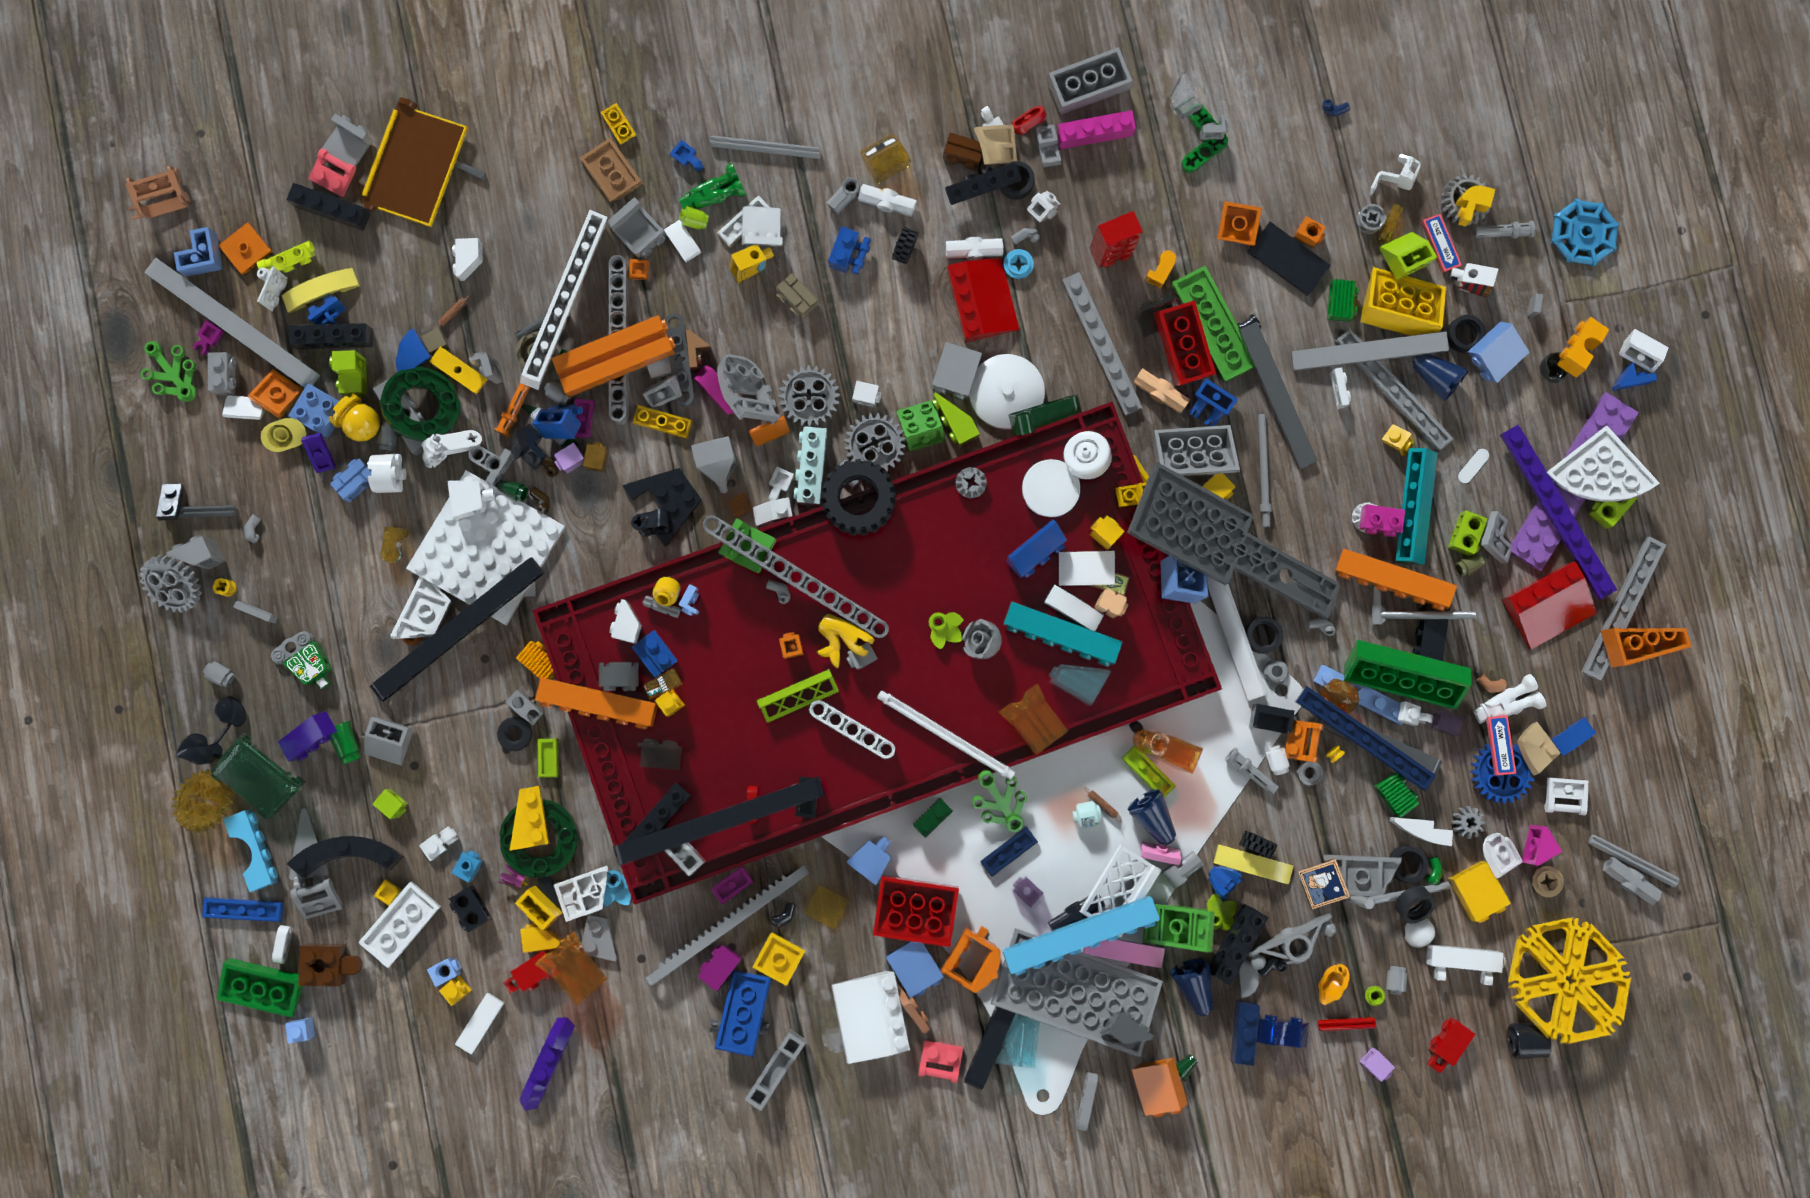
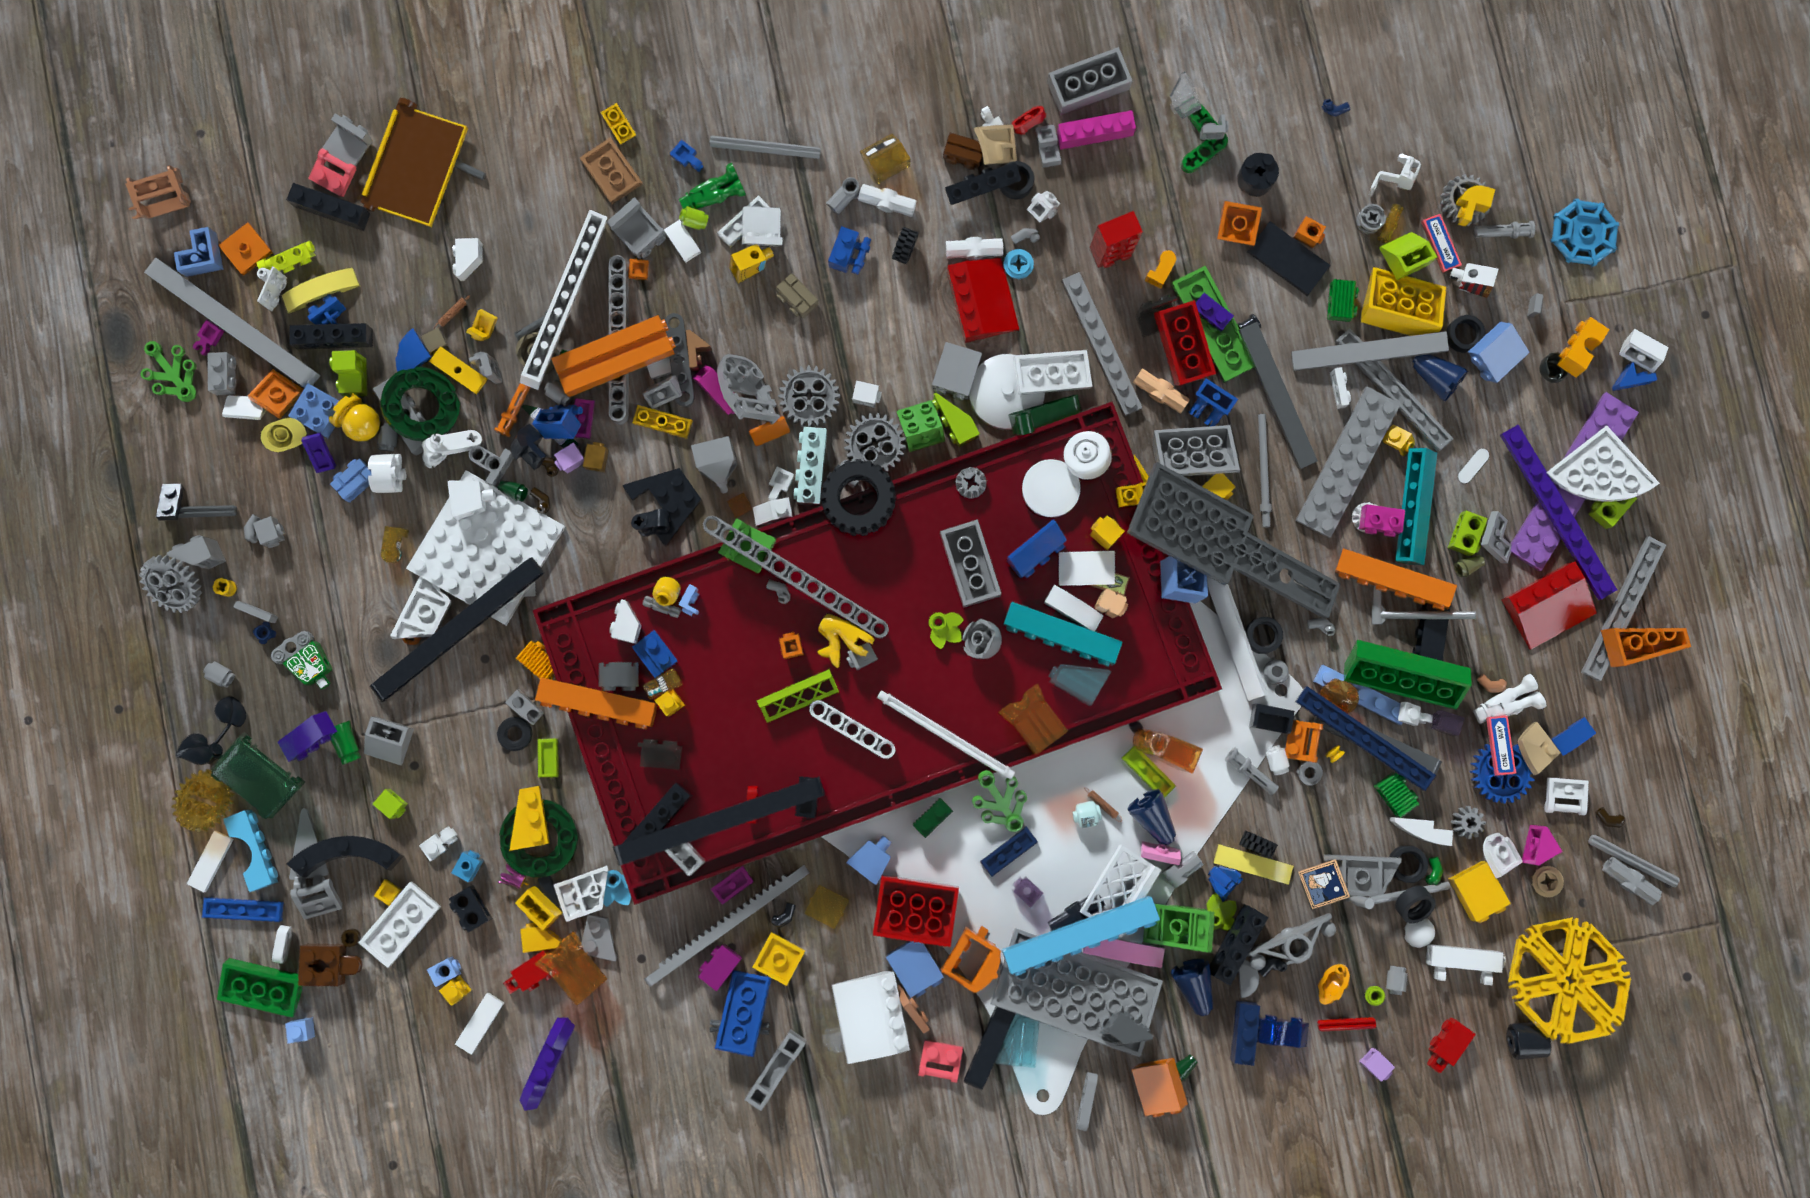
none -> white tile [187,831,233,892]
none -> light grey brick [253,516,285,548]
none -> dark blue plate [253,621,276,644]
none -> dark brown bush [341,928,361,947]
none -> yellow bracket [466,309,498,341]
none -> light grey brick [940,520,1001,608]
none -> white plate [1013,350,1092,395]
none -> dark purple plate [1196,293,1234,332]
none -> black brick [1237,153,1279,197]
none -> light grey plate [1295,387,1401,538]
none -> dark brown arm [1595,807,1625,828]

